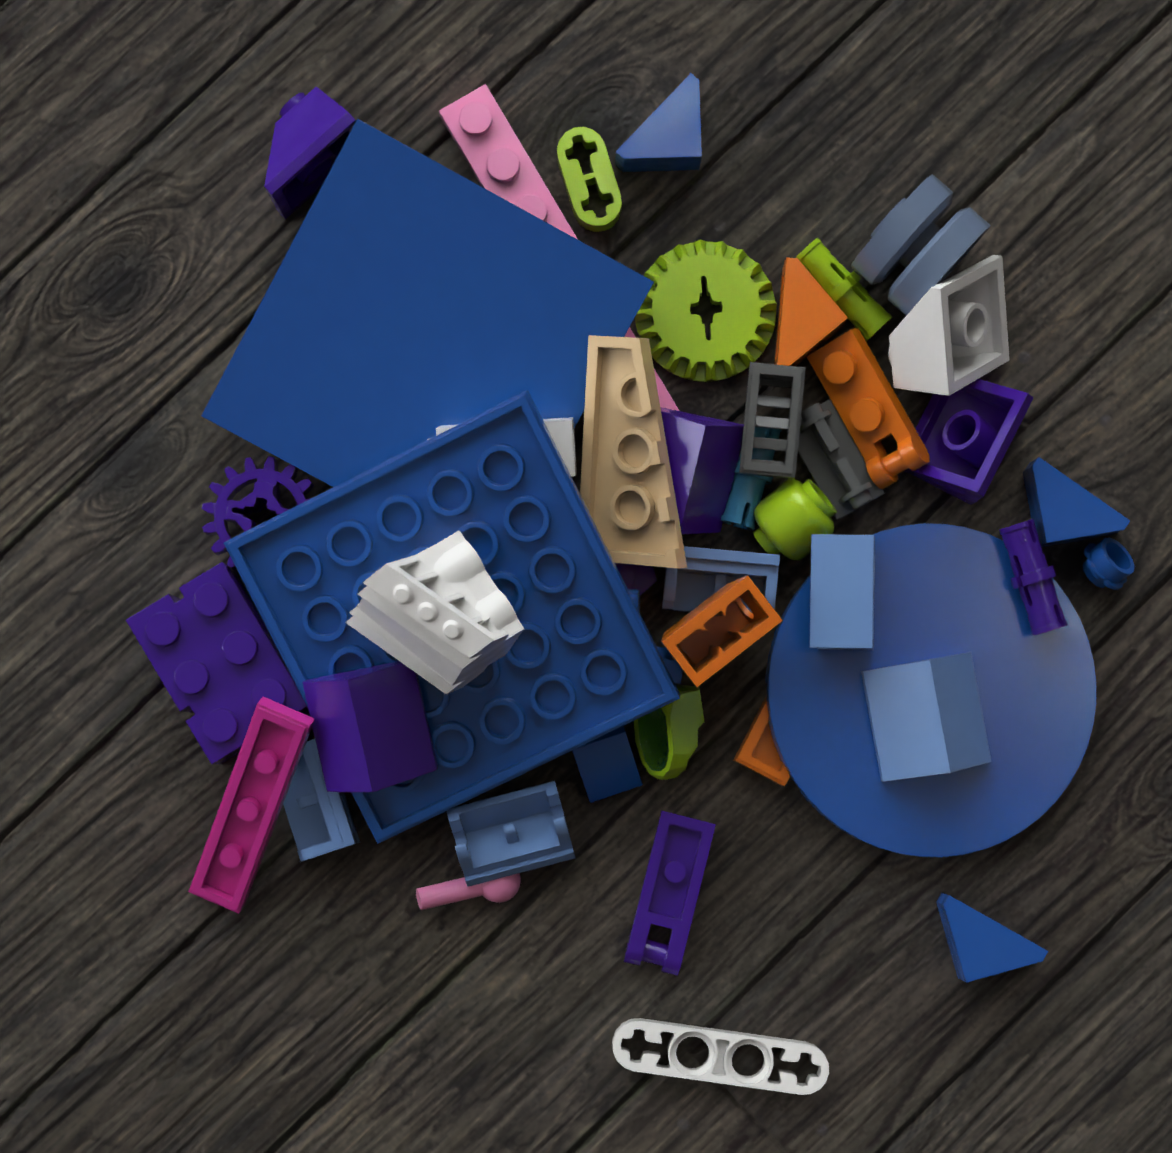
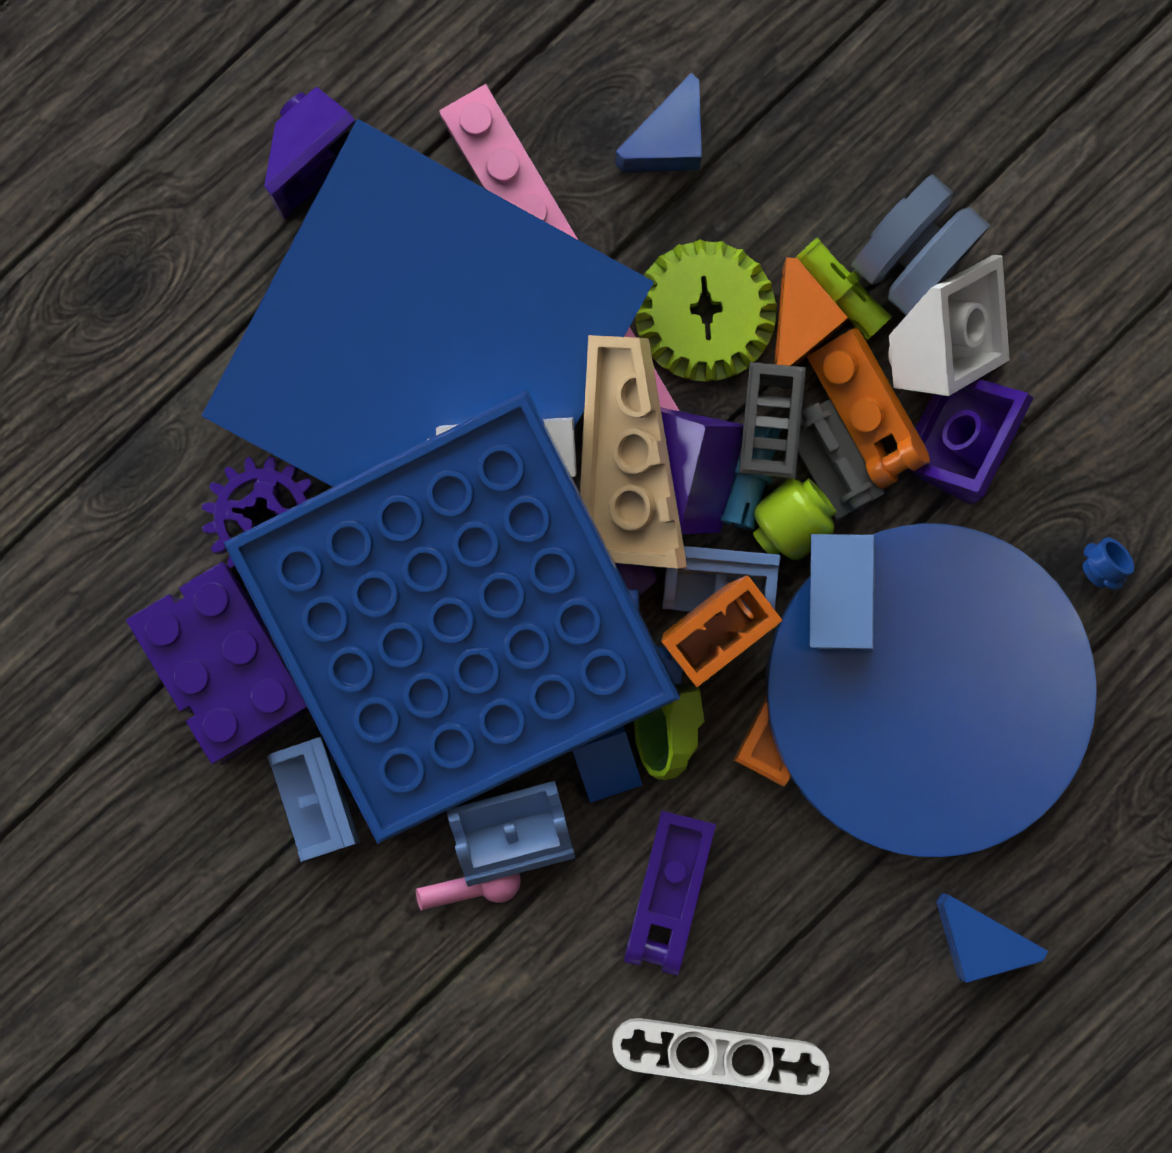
dark pink tile [188,696,315,914] -> none
dark purple slope [302,661,438,793] -> none
white slope [345,530,524,694] -> none
lime beam [557,127,622,232] -> none
medium blue slope [861,652,992,782] -> none
dark purple pin [999,519,1068,636] -> none
blue slope [1023,457,1130,547] -> none

